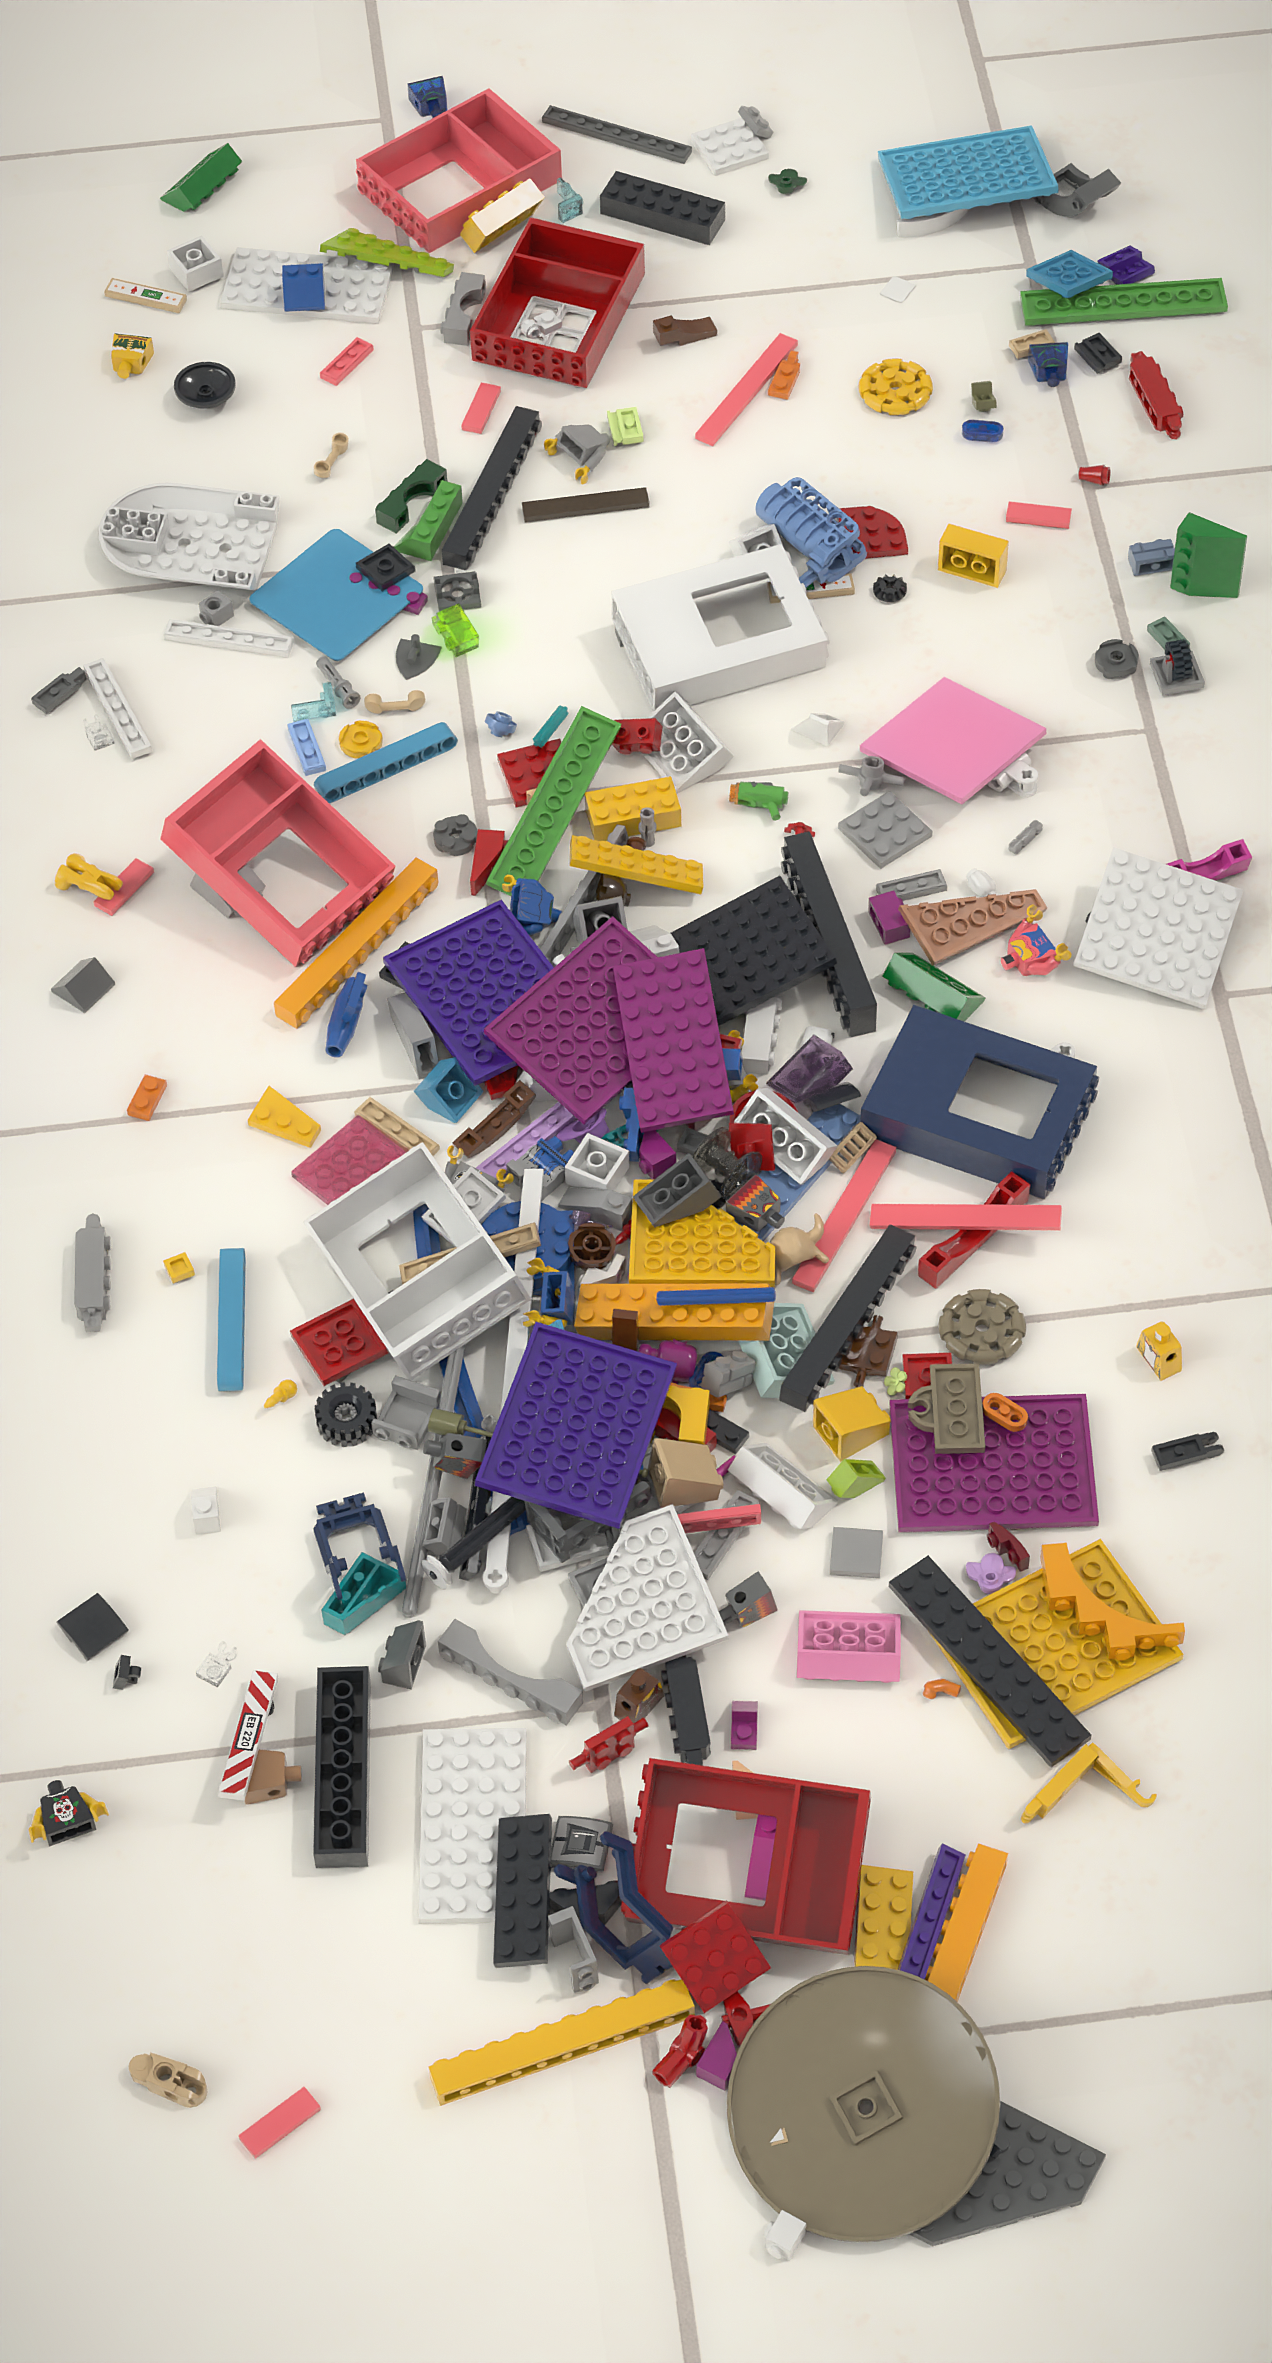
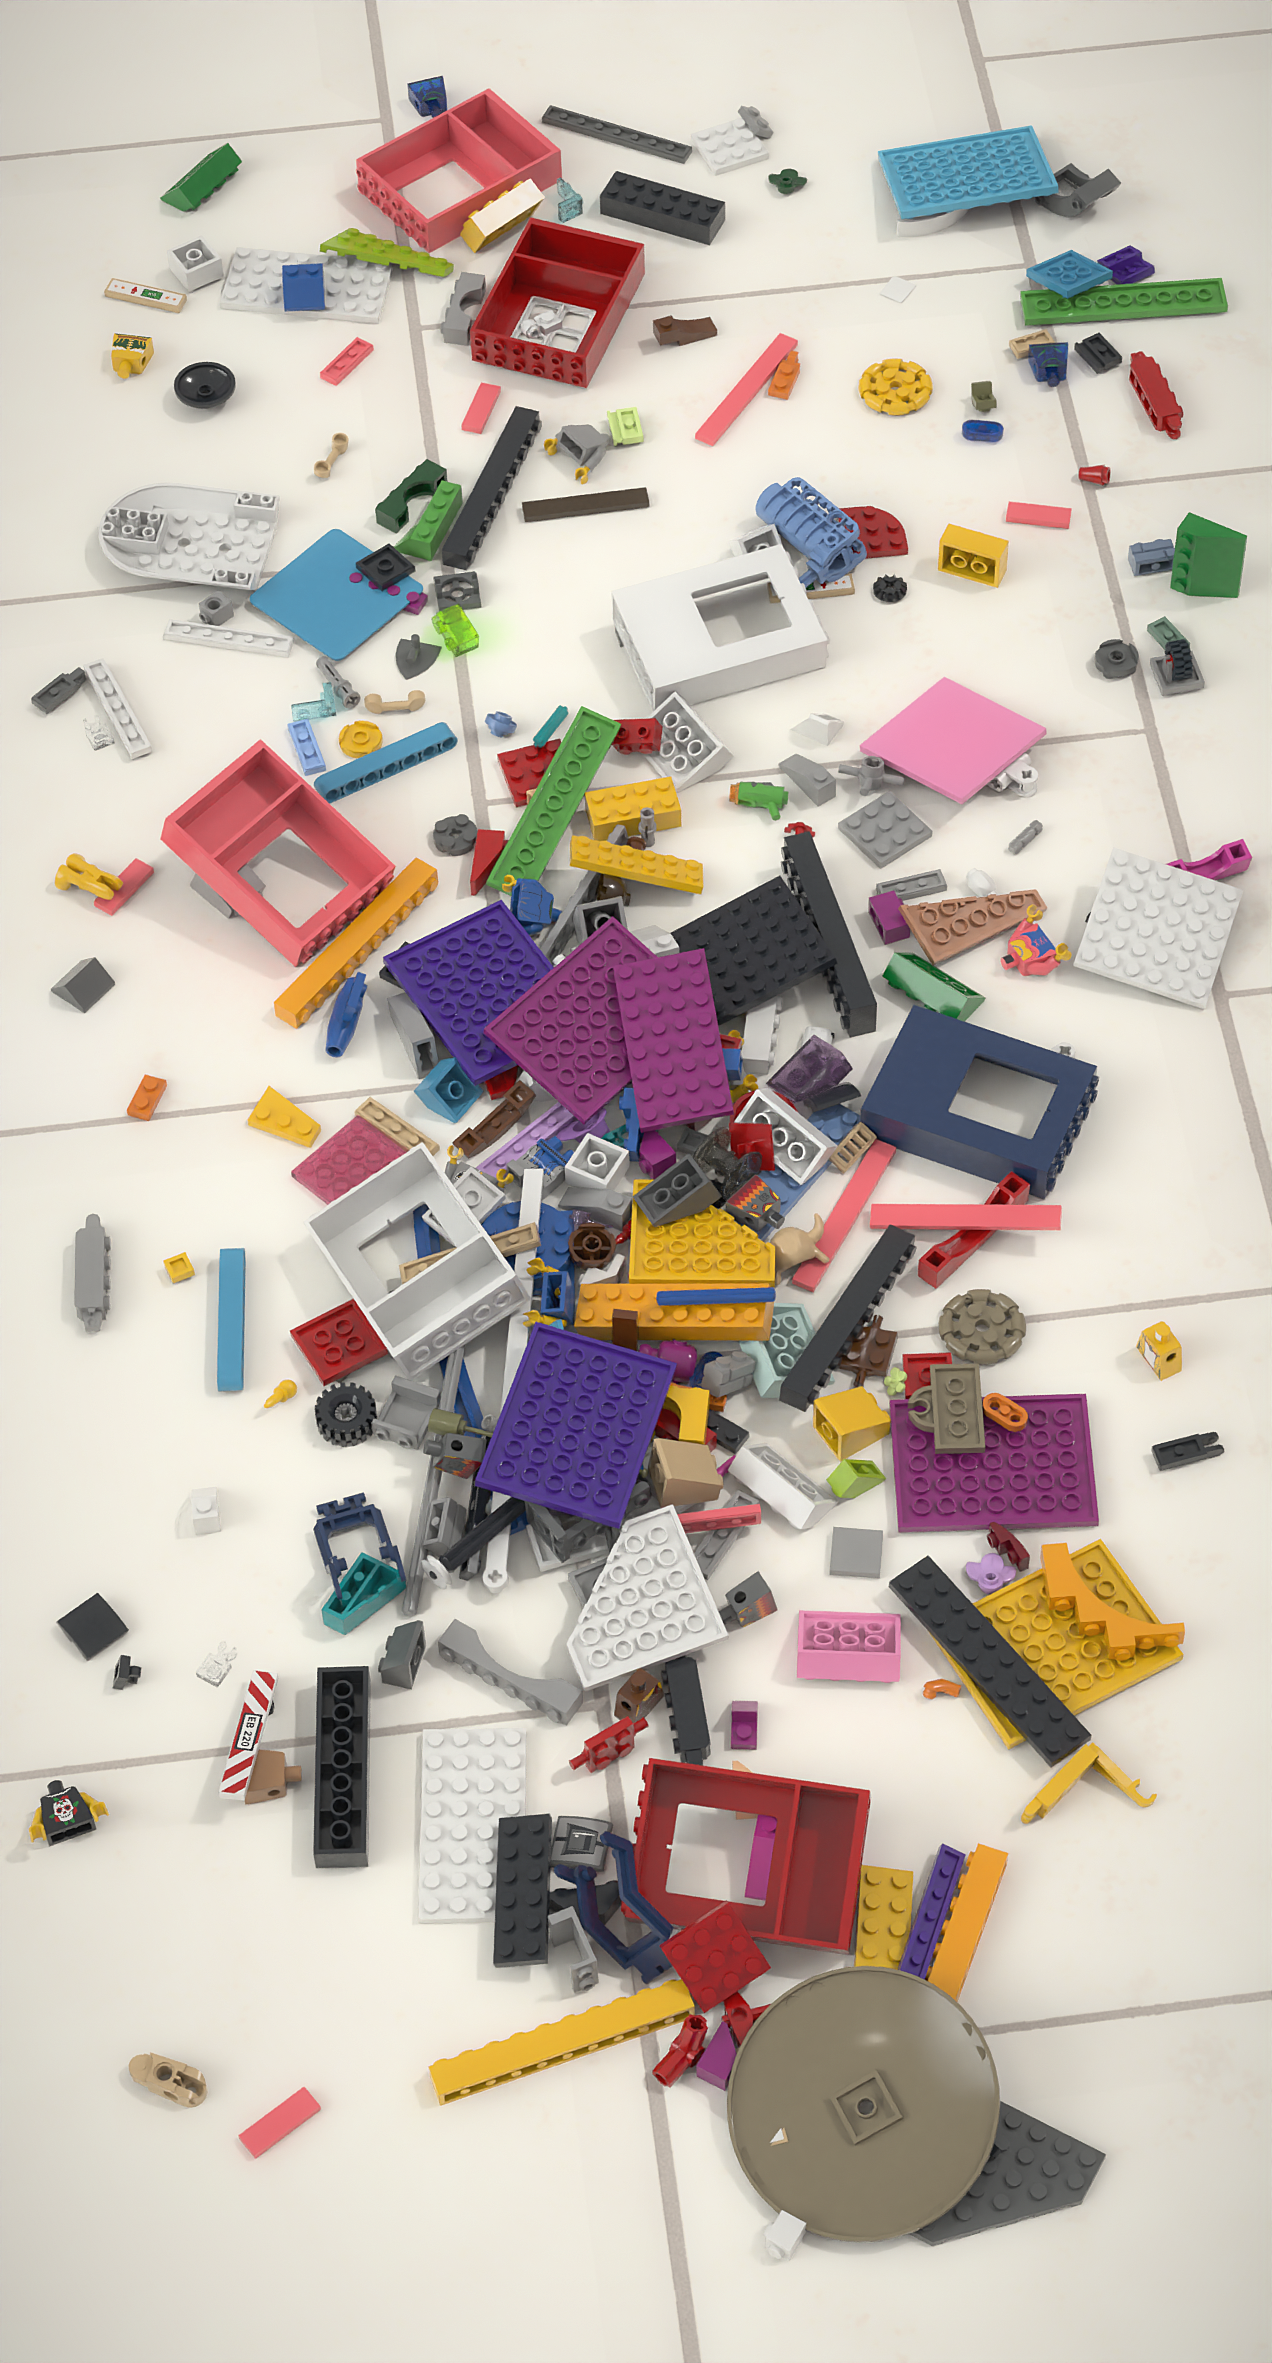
none -> light grey slope [778,753,836,807]

